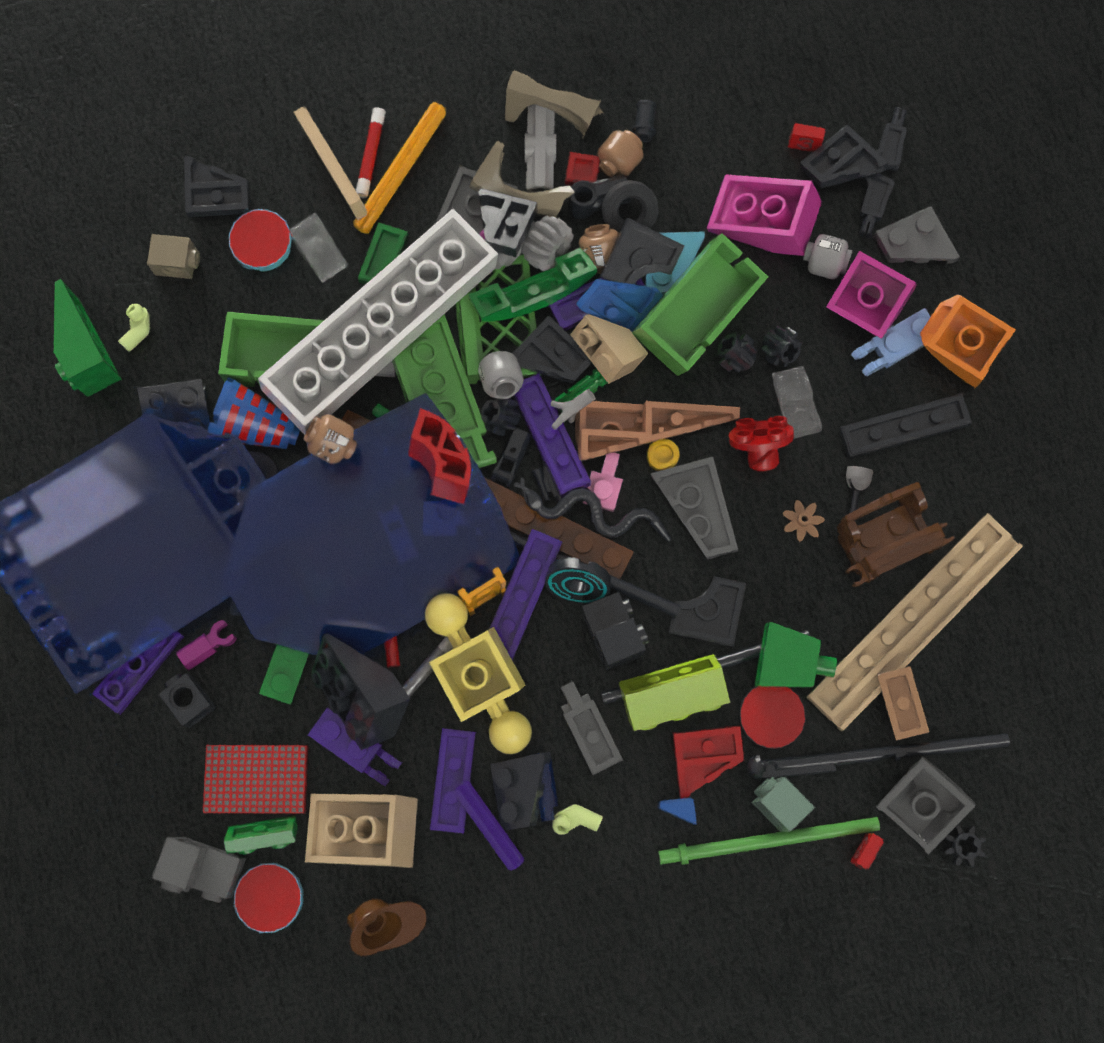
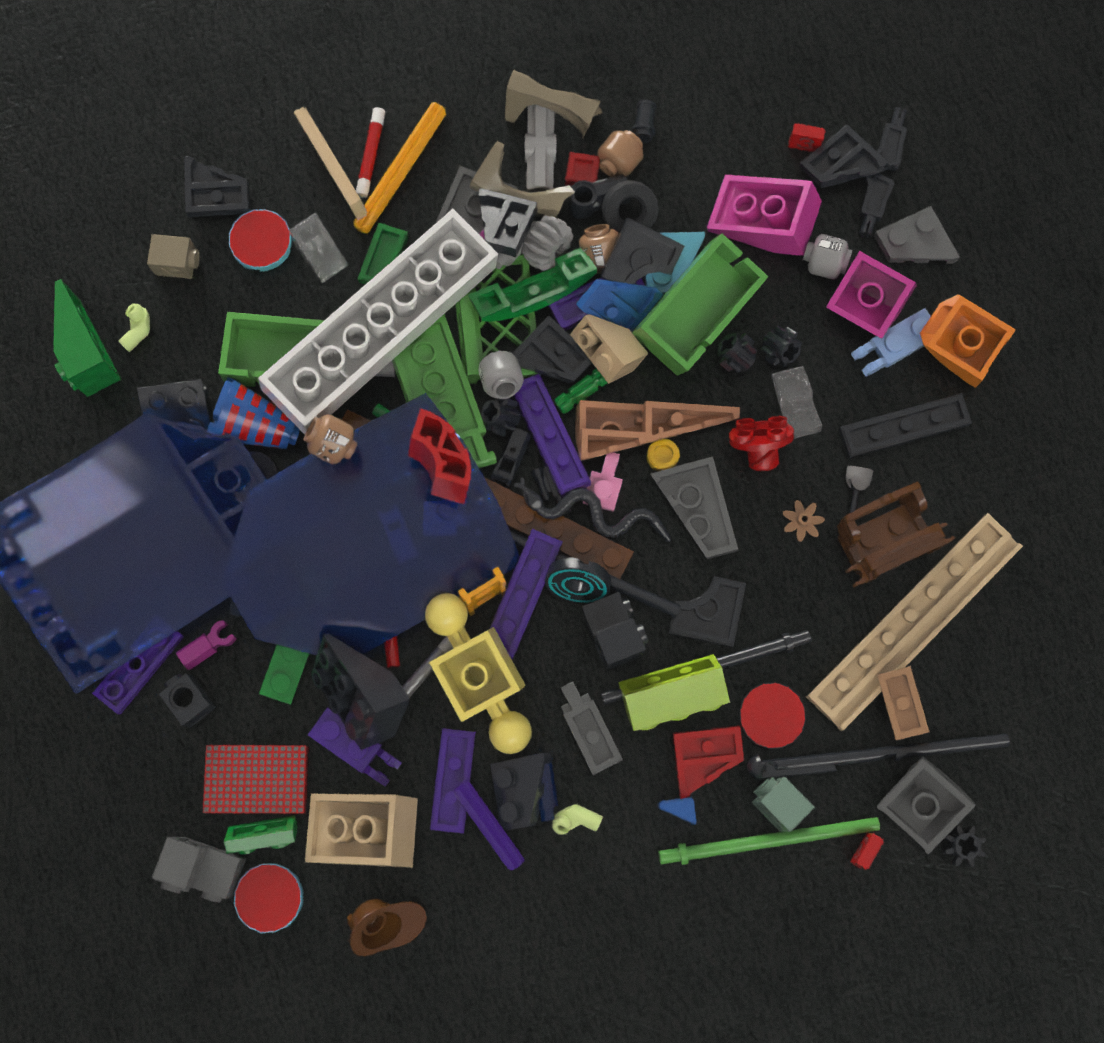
light grey bar [551,389,595,430] -> none
green torso [755,622,837,687] -> none

